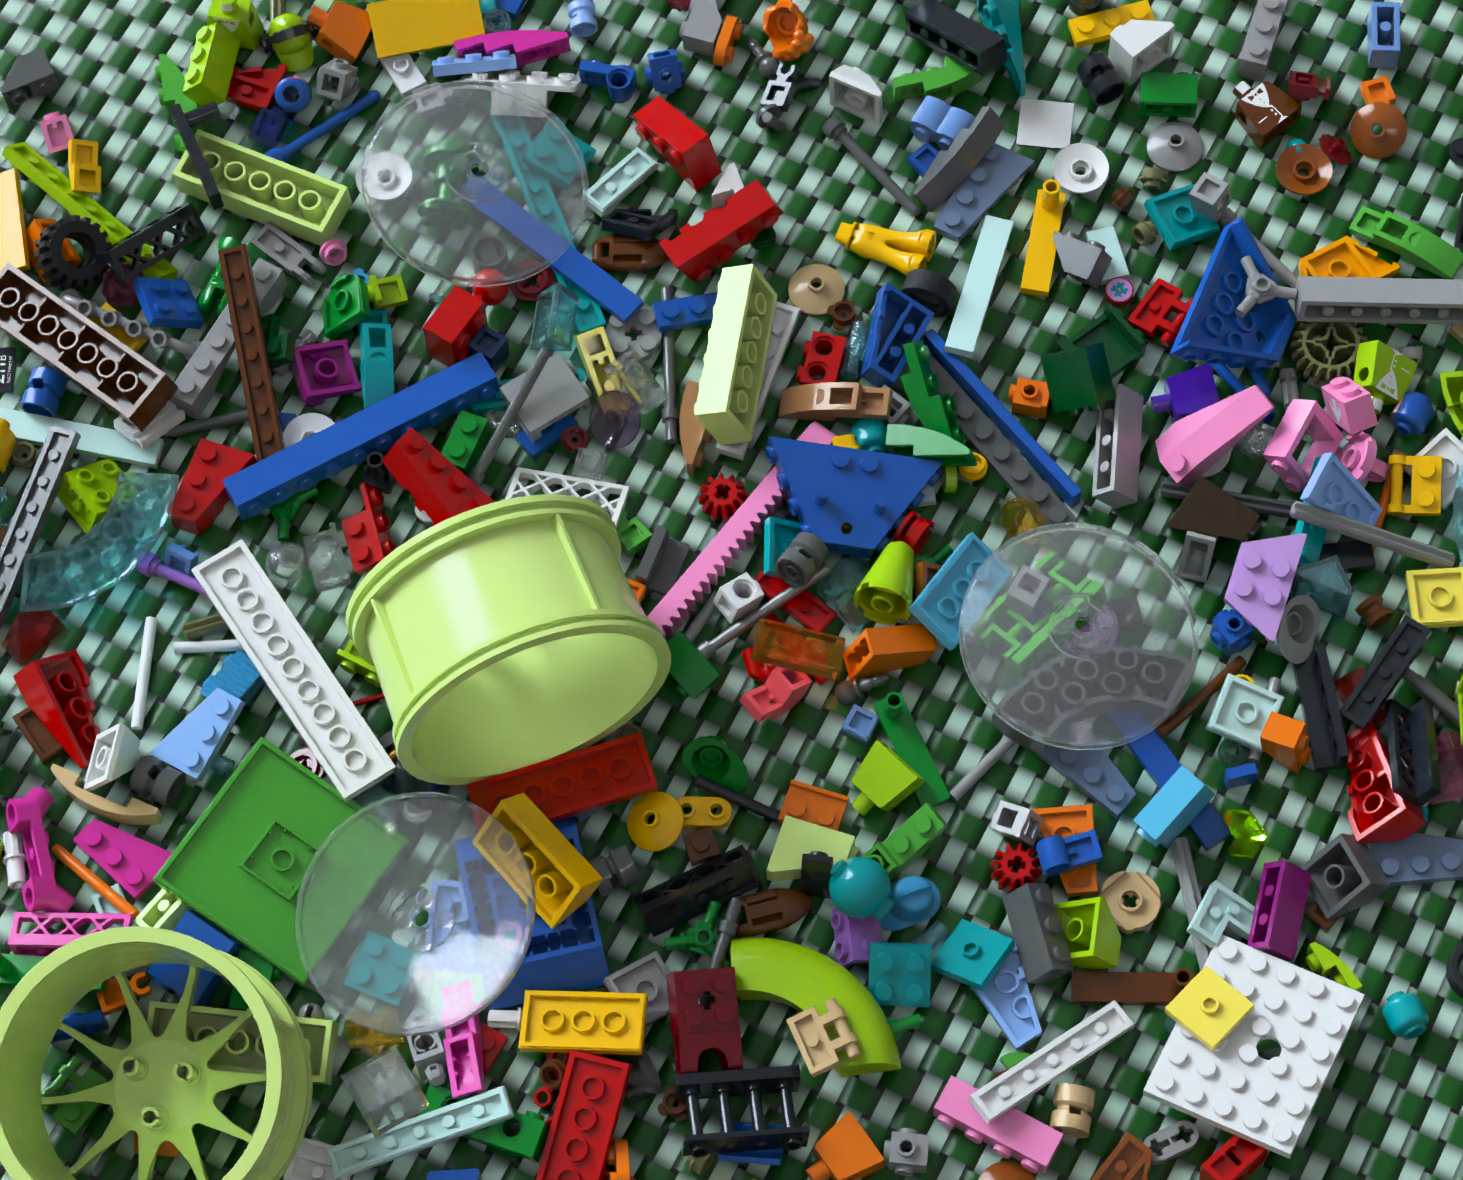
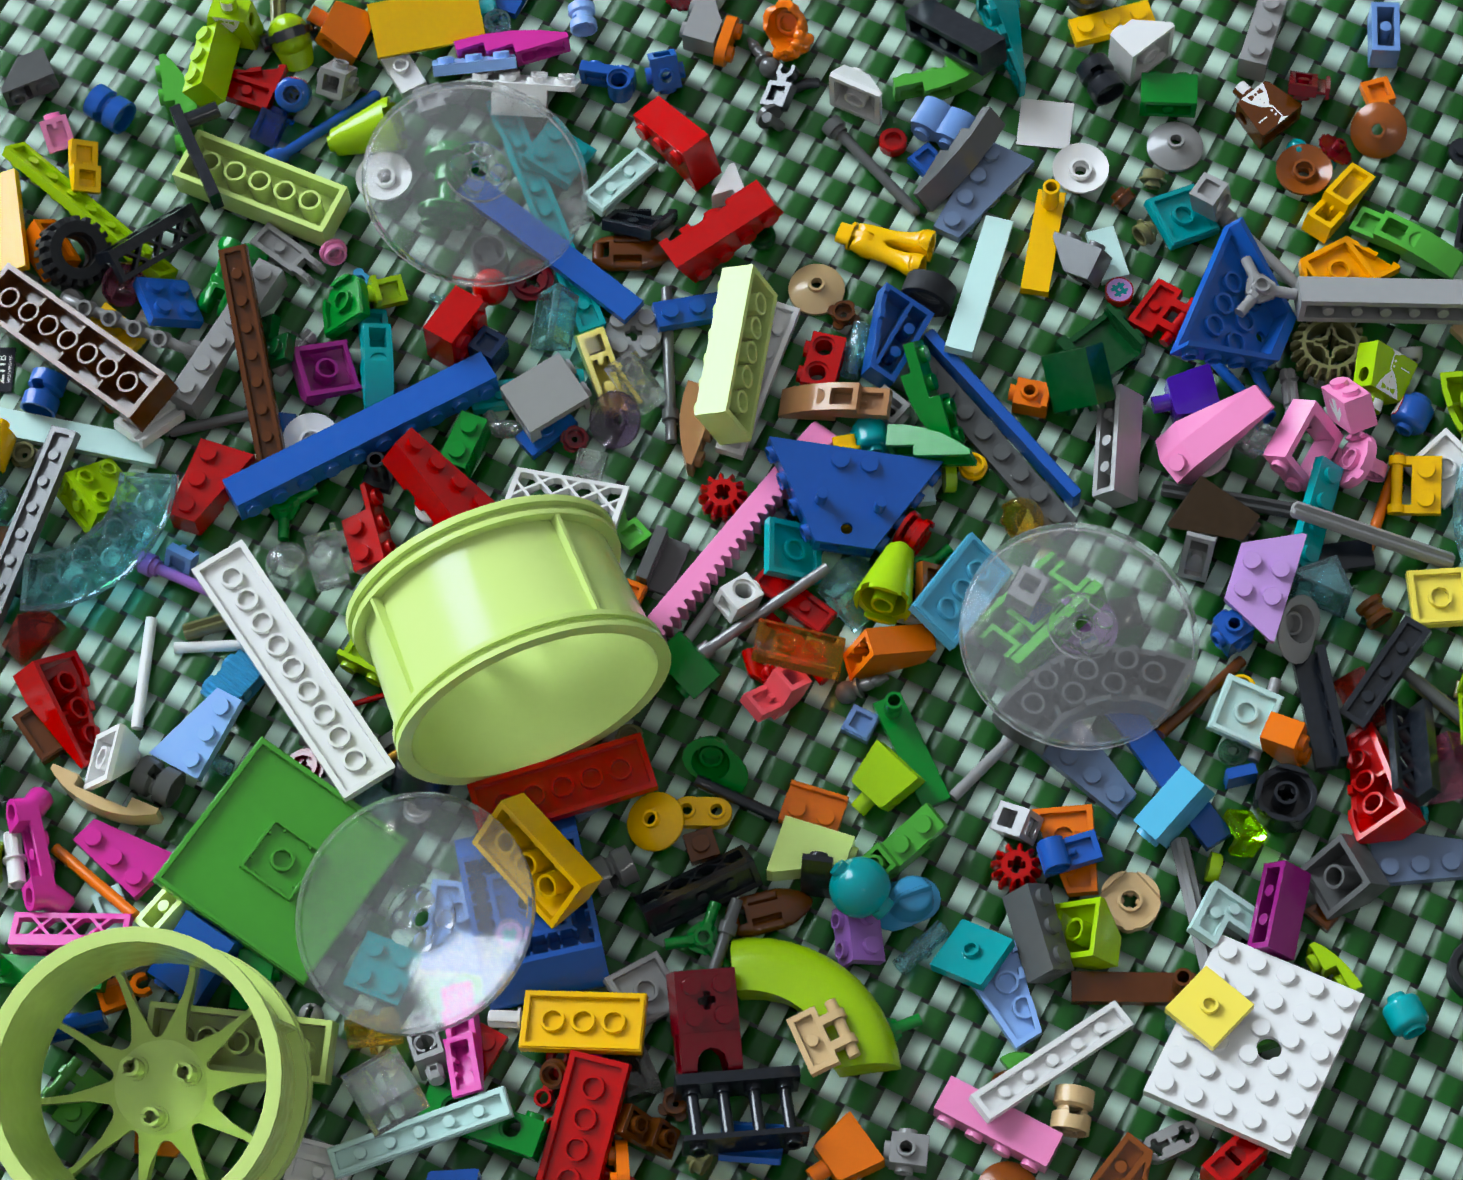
dark grey bar [467,347,552,486] -> none
dark grey wheel [775,532,829,588] -> none
teal plate [868,942,932,1007] -> none
light blue wing [1300,452,1383,526] -> none
none -> blue wheel [83,84,136,134]
none -> lime cone [327,96,407,156]
none -> reddish brown slope [614,1103,681,1160]
none -> red tile [879,128,907,157]
none -> lime tile [1204,851,1223,883]
none -> black brick [1252,764,1318,833]
none -> yellow slope [1301,162,1376,244]

